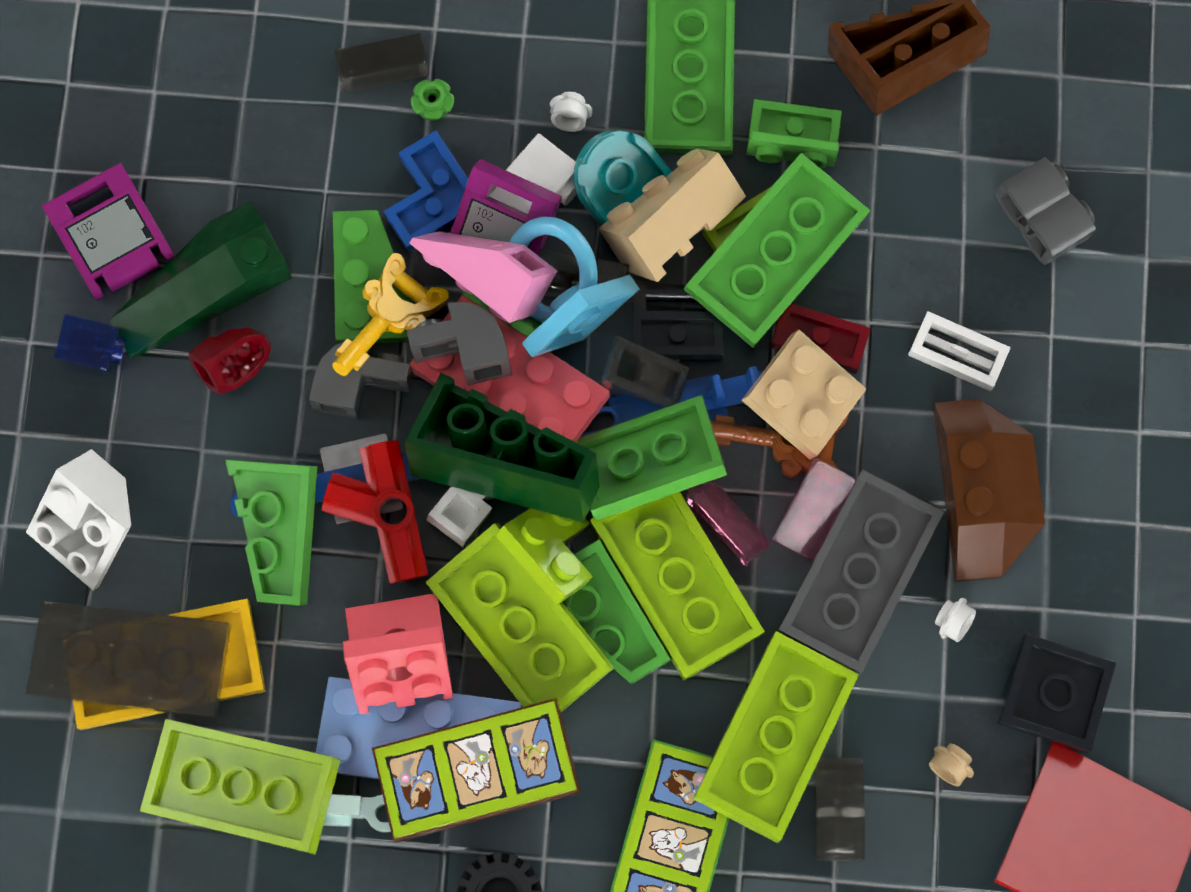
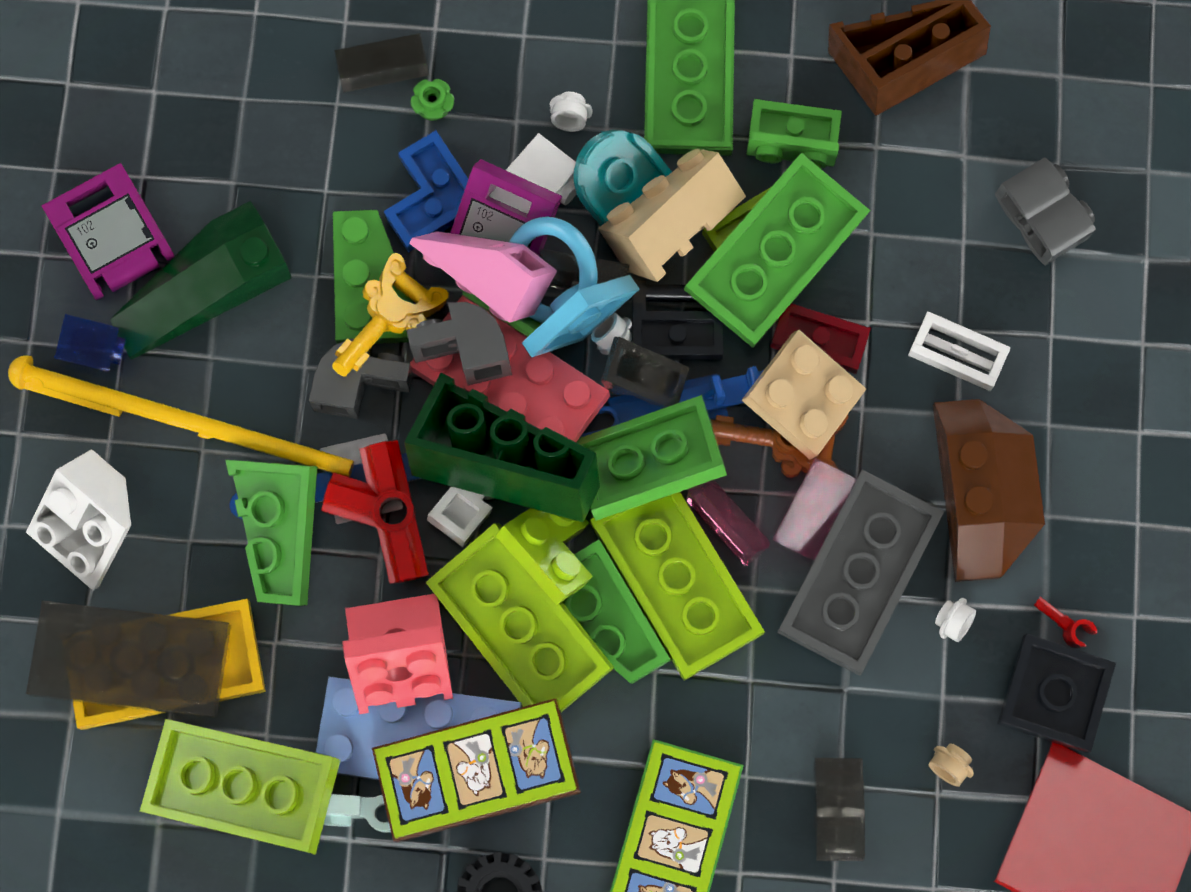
dark red rock [189,327,271,395] -> none
lime plate [693,631,859,843] -> none
none -> yellow bar [8,355,354,477]
none -> white plate [591,312,632,355]
none -> red hand [1034,597,1097,648]

